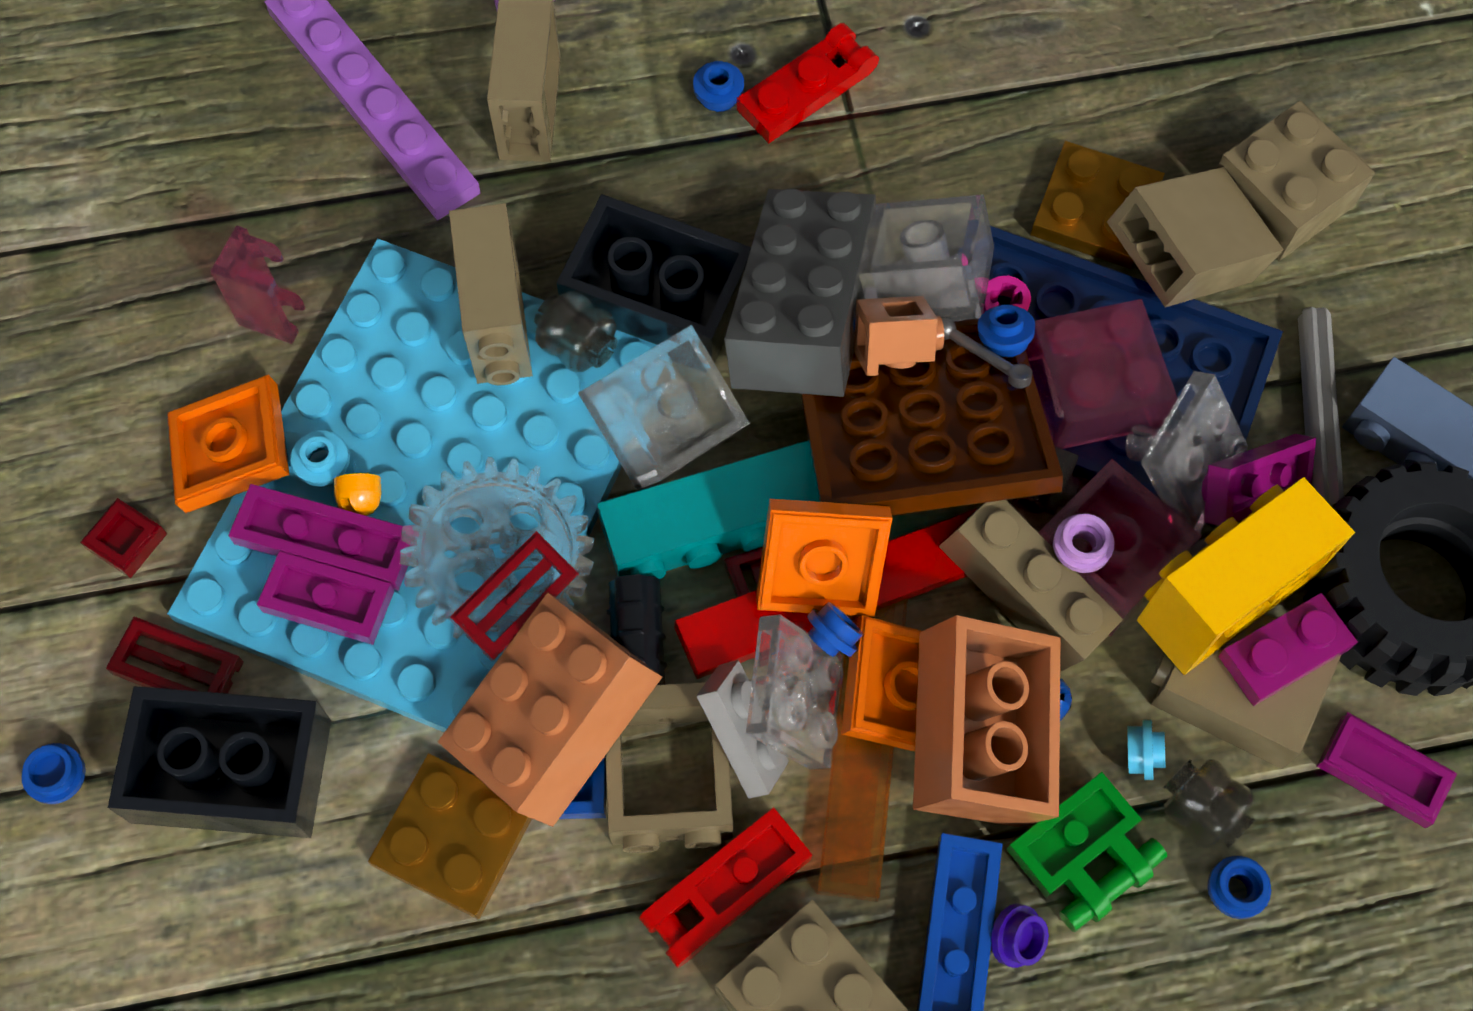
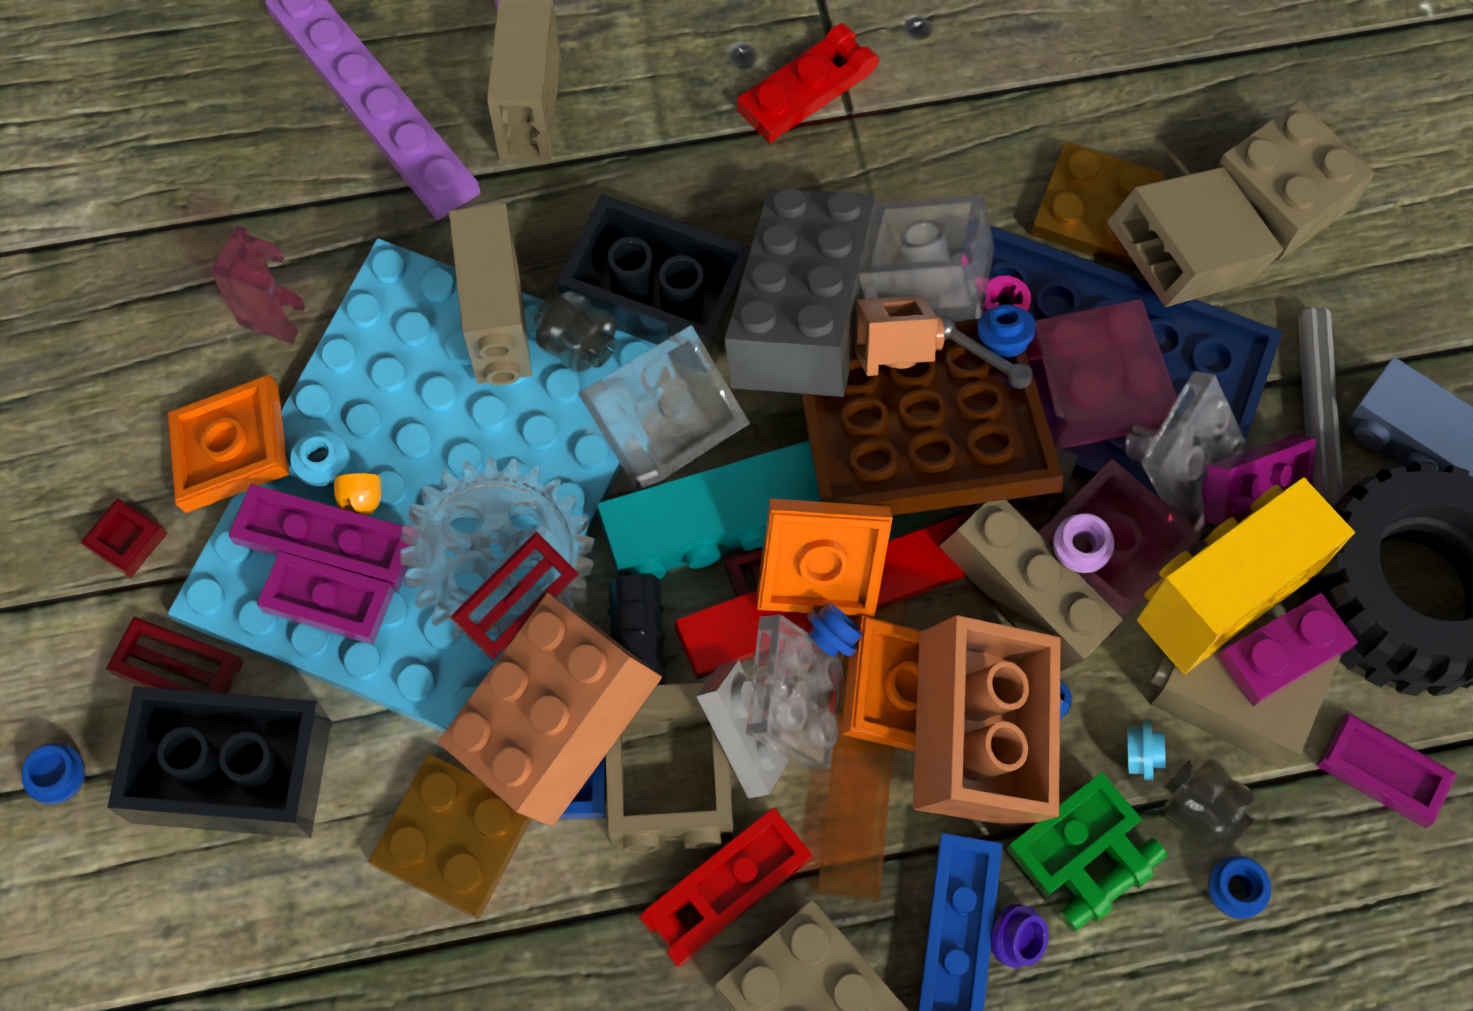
blue plate [693,61,744,112] -> none

